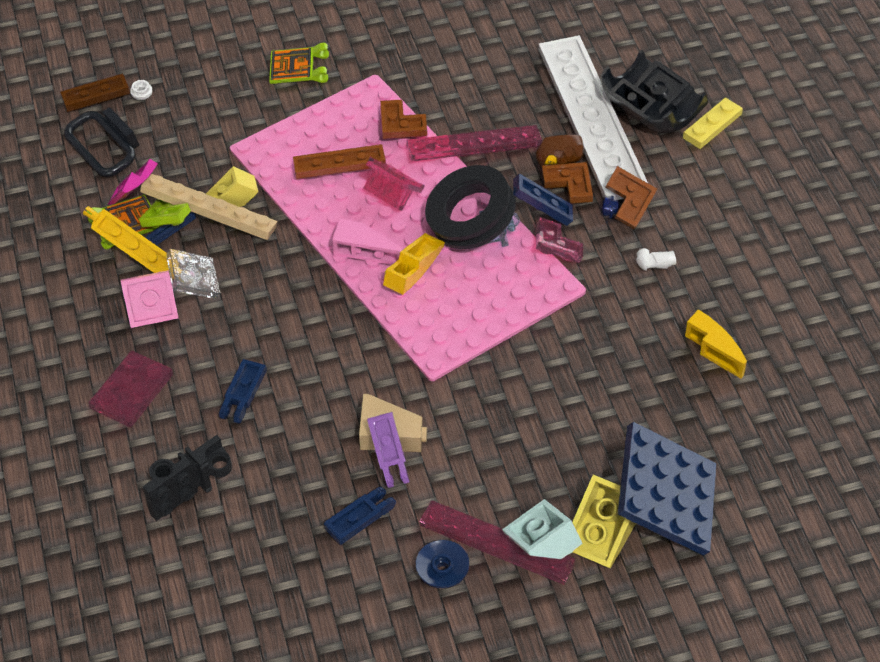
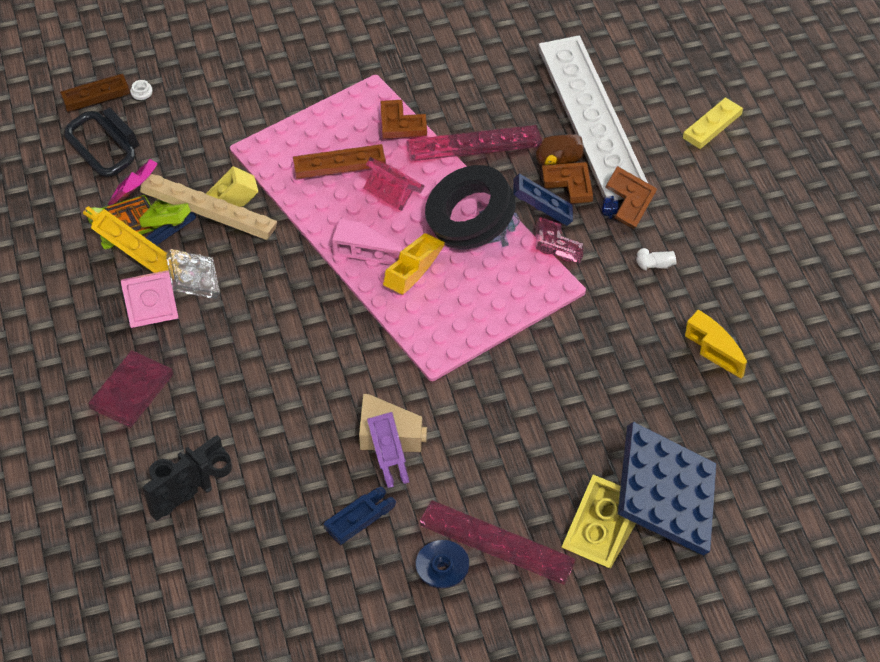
dark blue hinge [219,359,267,423] -> none
flag [269,43,329,84] -> none
light aqua slope [502,499,583,559] -> none
black piece [601,50,708,134] -> none

